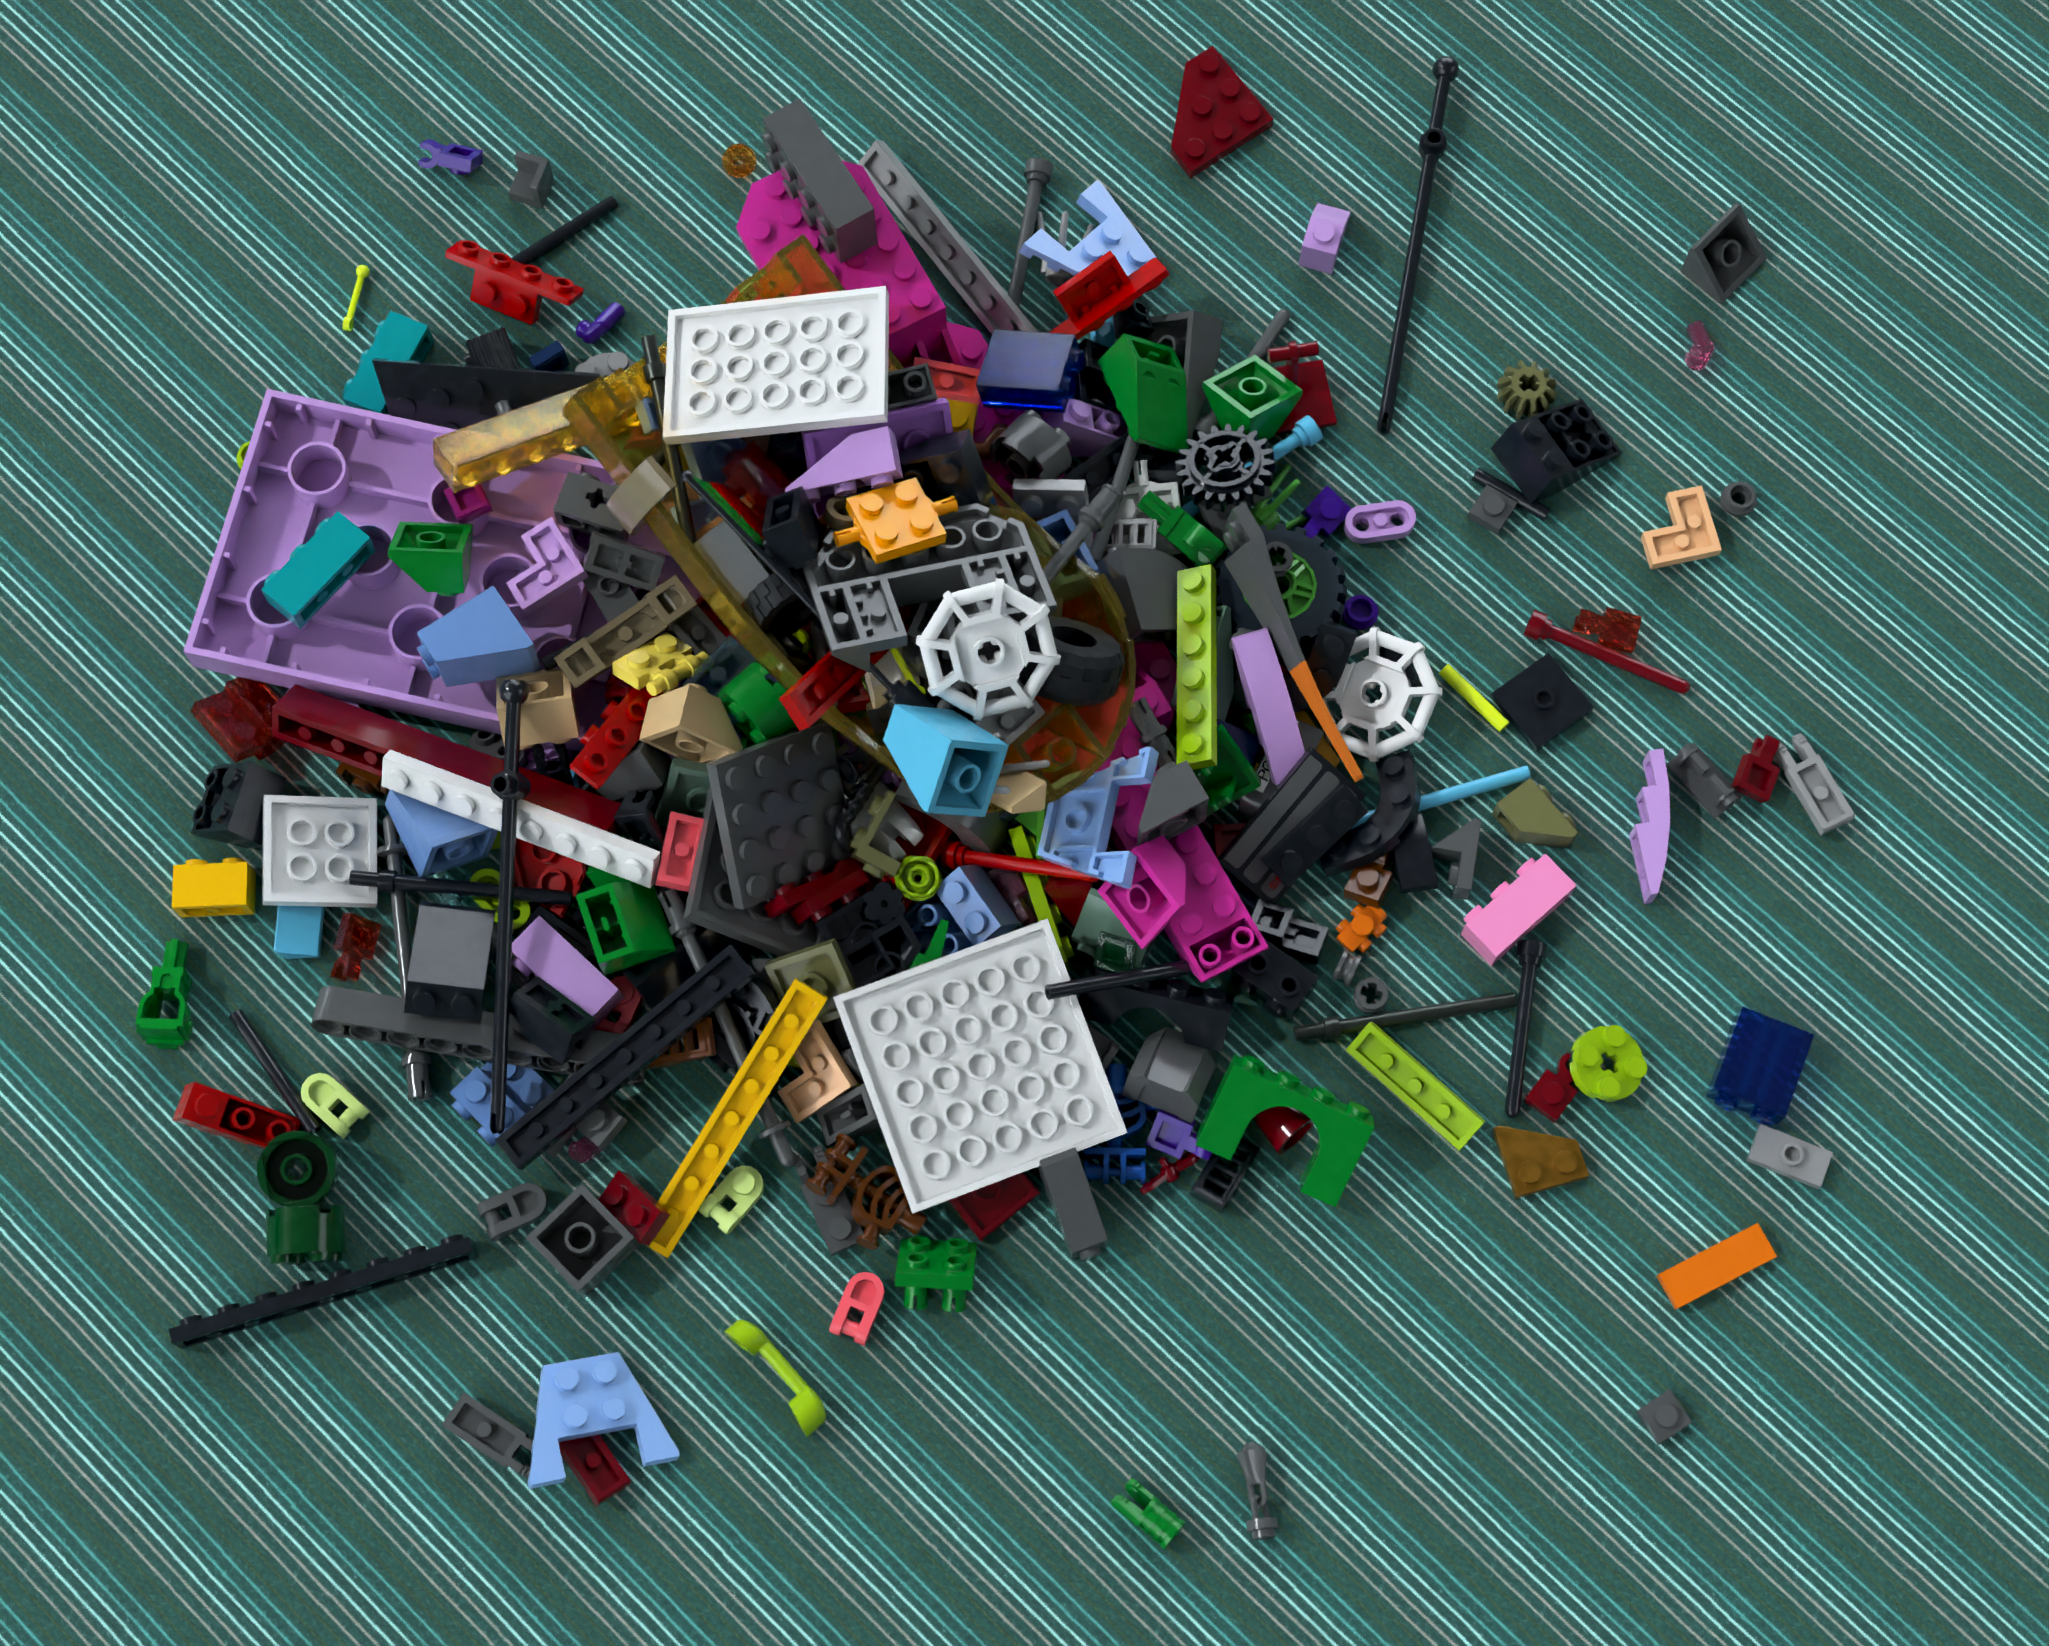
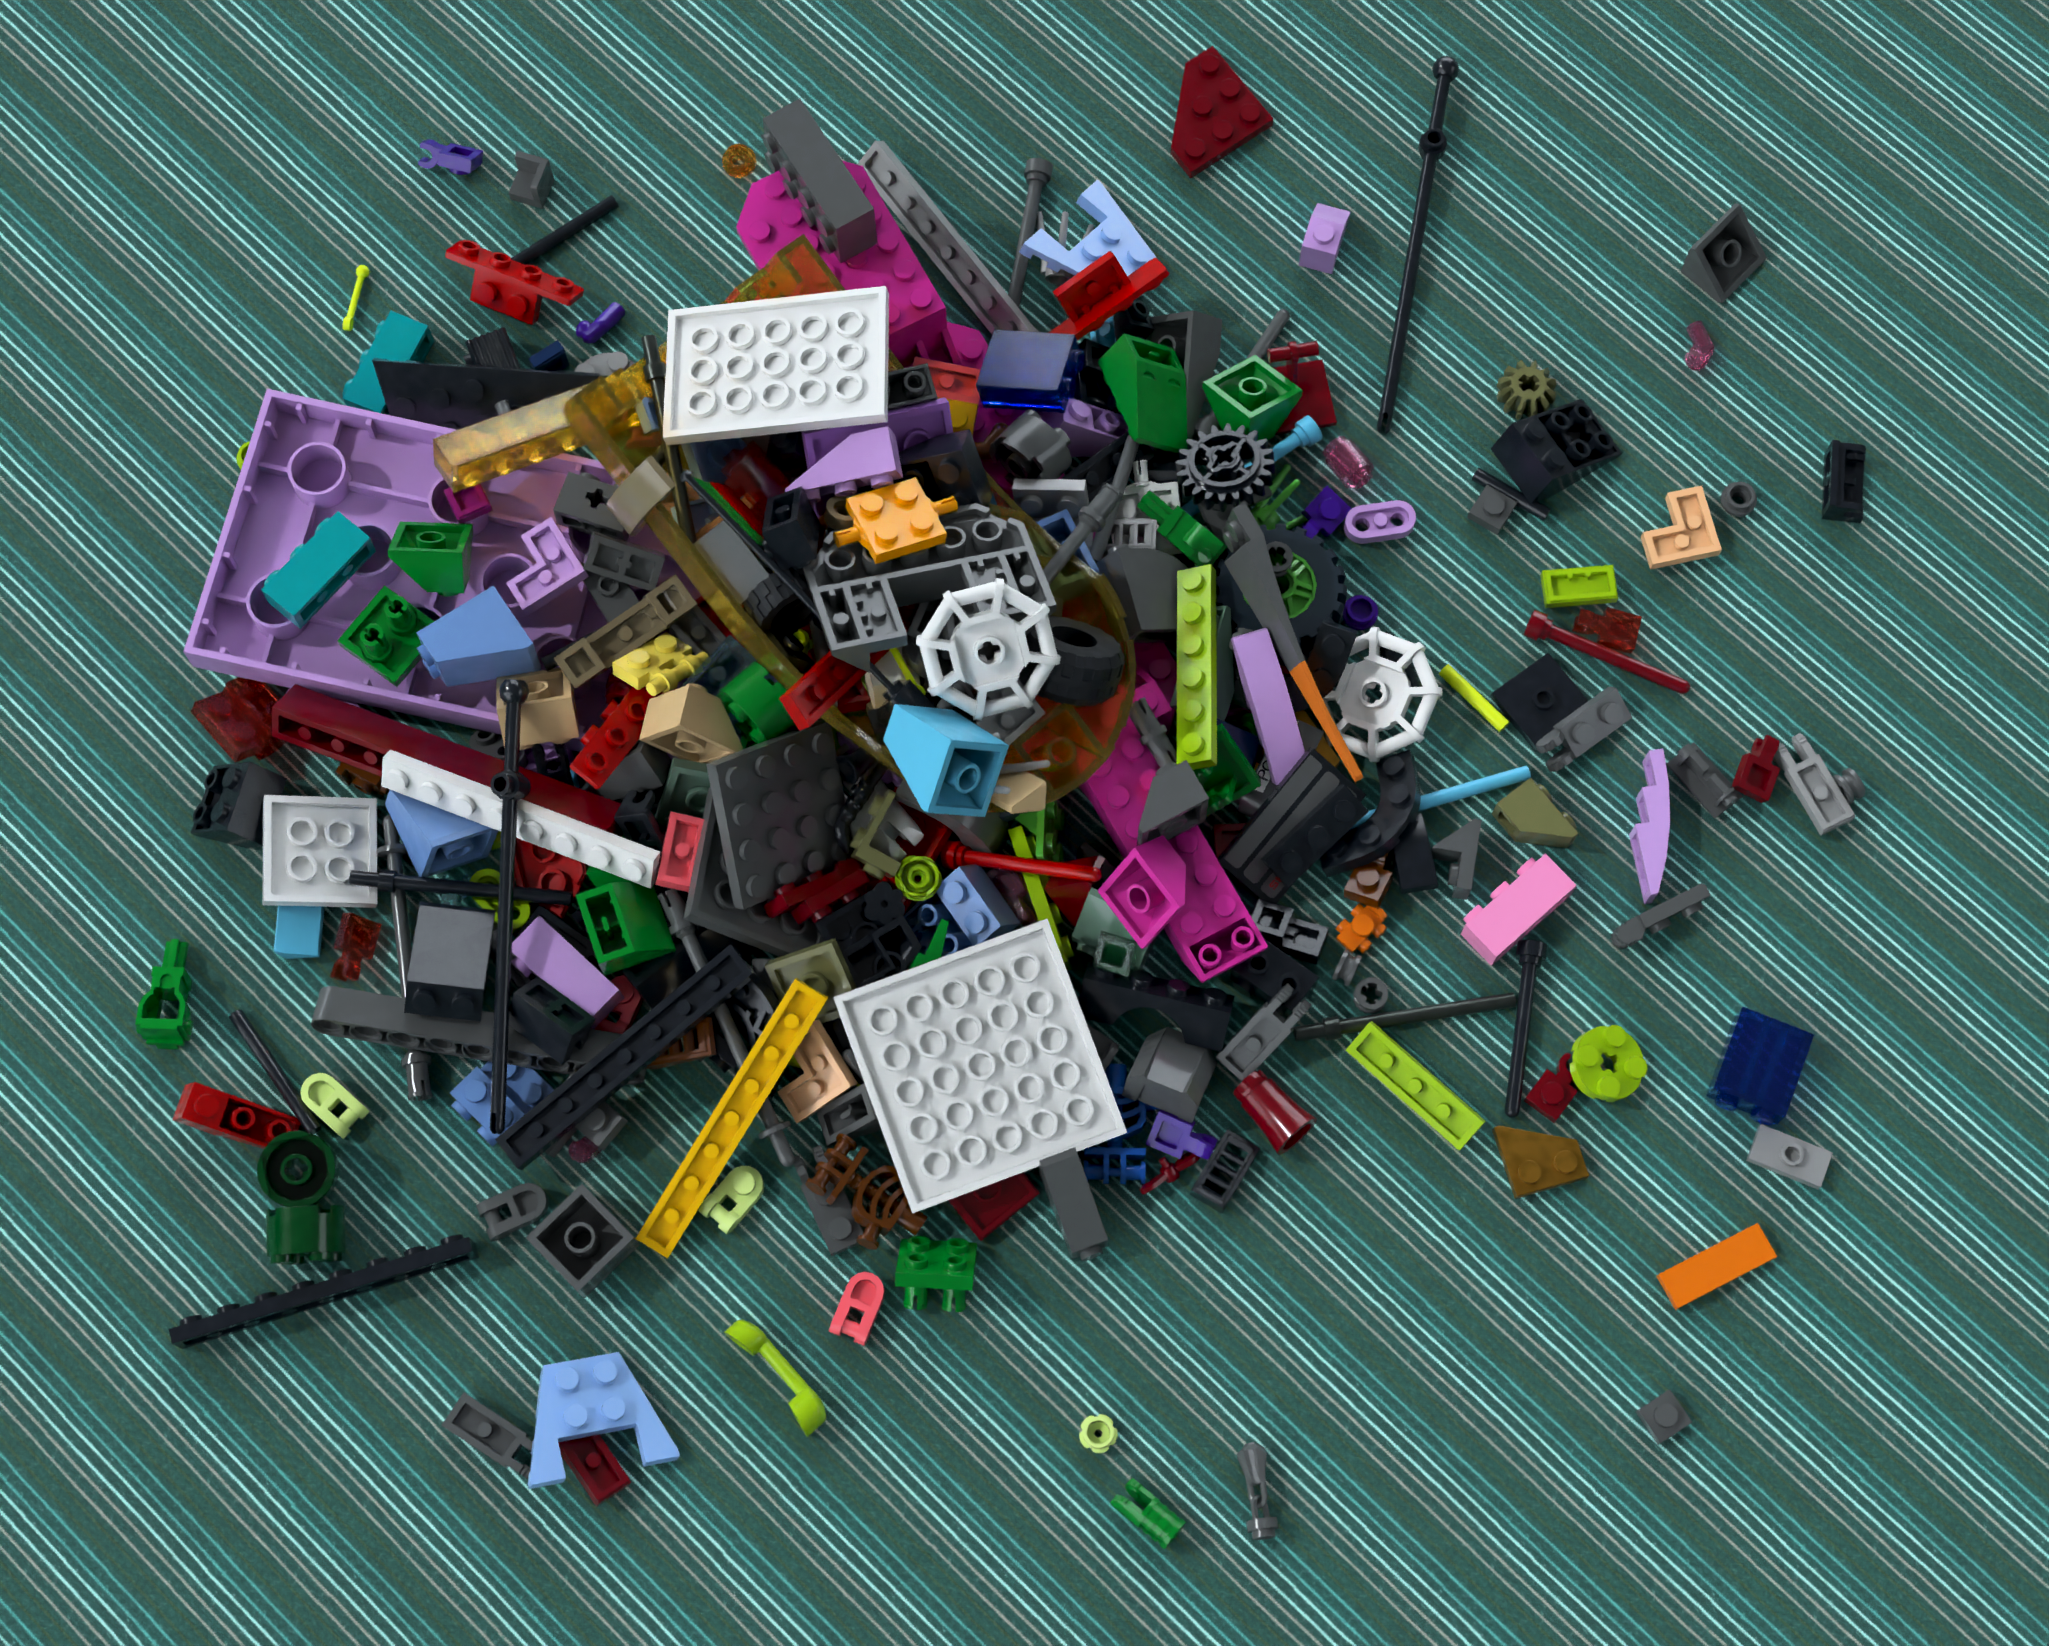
yellow brick [172,857,256,918] -> none
dark red plate [598,1170,670,1246] -> none
light blue wing [1037,746,1159,889] -> none
black piece [1045,960,1189,1000] -> none
green arch [1196,1054,1374,1207] -> none
none -> green plate [337,585,434,687]
none -> yellowish green plate [1079,1414,1118,1453]
none -> dark grey hinge [1215,983,1311,1081]
none -> clear pink brick [1323,436,1374,489]
none -> dark grey hinge [1535,686,1632,772]
none -> lime plate [1540,565,1618,608]
none -> dark grey hinge [1610,883,1711,949]
none -> black hinge [1821,440,1866,523]
none -> dark grey bush [1832,768,1865,805]

